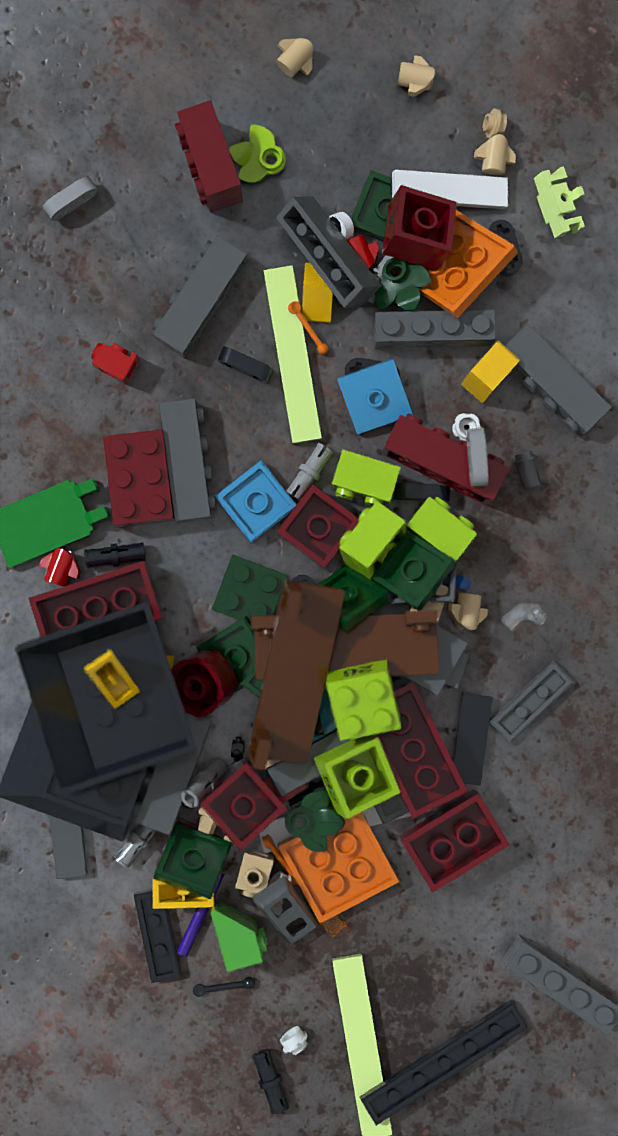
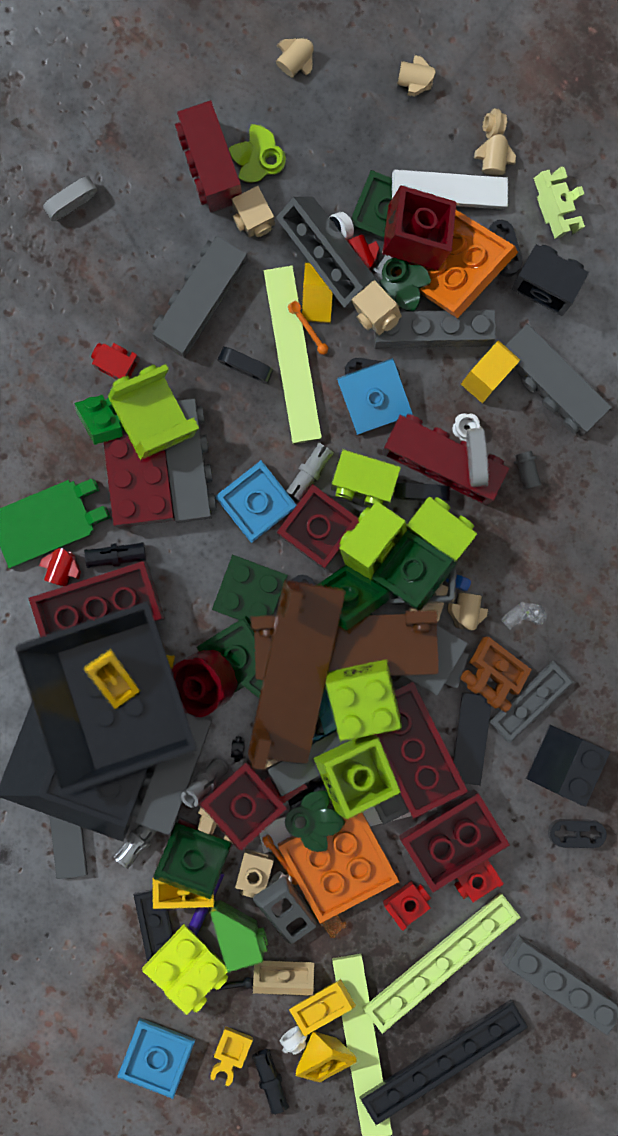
none -> green plate [74,395,125,445]
none -> lime panel [108,364,199,460]
none -> dark azure plate [117,1018,196,1099]
none -> neon yellow plate [142,924,228,1015]
none -> yellow plate [211,1026,253,1086]
none -> tan brick [232,186,275,238]
none -> tan plate [253,961,314,995]
none -> yellow plate [289,979,356,1036]
none -> yellow slope [296,1031,357,1083]
none -> tan brick [351,280,402,335]
none -> yellowish green tile [363,893,521,1034]
none -> red brick [383,880,431,931]
none -> red brick [454,859,504,902]
none -> dark orange plate [460,637,532,712]
none -> black brick [511,244,589,316]
none -> black slope [526,725,610,807]
none -> black beam [548,819,607,848]

